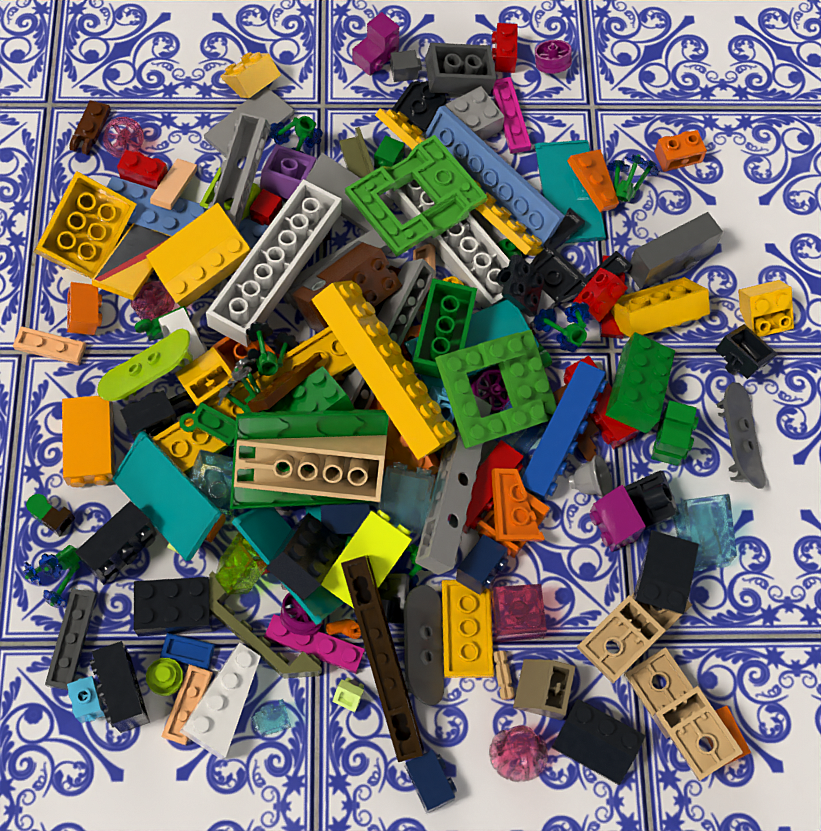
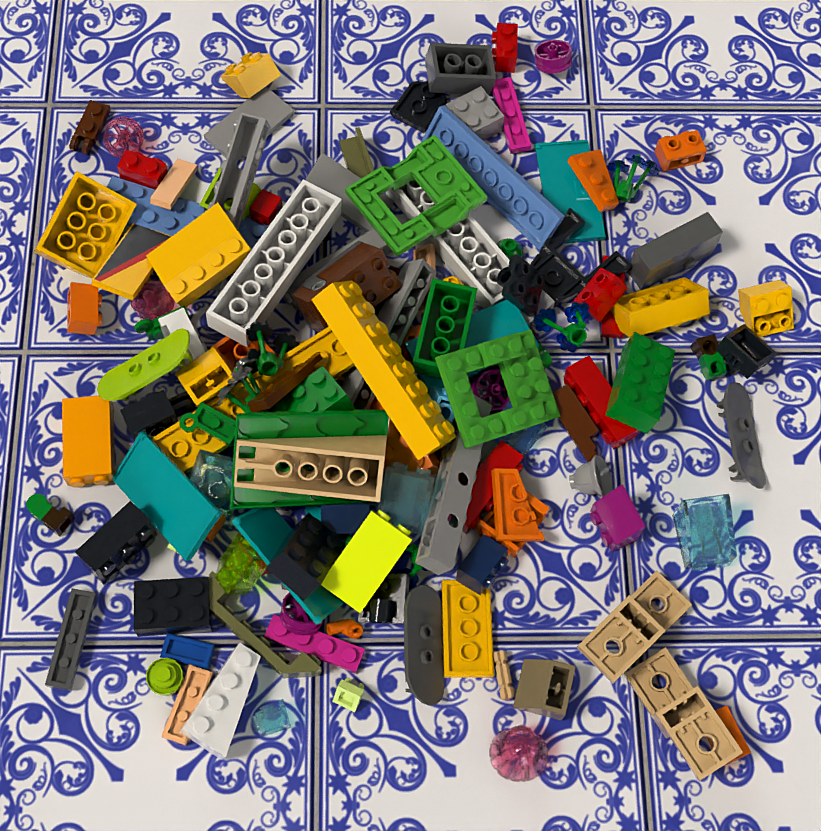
light nougat tile [13,326,87,366] -> none
plant [23,545,80,608] -> none
medium azure head [67,676,105,723] -> none
black brick [90,641,150,733] -> none
medium lavender slope [259,144,317,200] -> none
plant [269,116,323,154] -> none
dark brown piece [341,555,424,762] -> none
magenta brick [352,12,400,76] -> none
green brick [374,135,405,169] -> none
yellow plate [375,108,543,256] -> none
dark grey brick [390,50,422,82] -> none
dark blue brick [404,750,457,814] -> none
clear pink brick [491,584,547,642] -> none
blue brick [521,361,608,501] -> none
black slope [551,698,646,785] -> none
black plate [624,470,680,531] -> none
black slope [633,530,699,615] -> none
green brick [651,400,699,466] -> none
none -> leg [690,334,726,380]

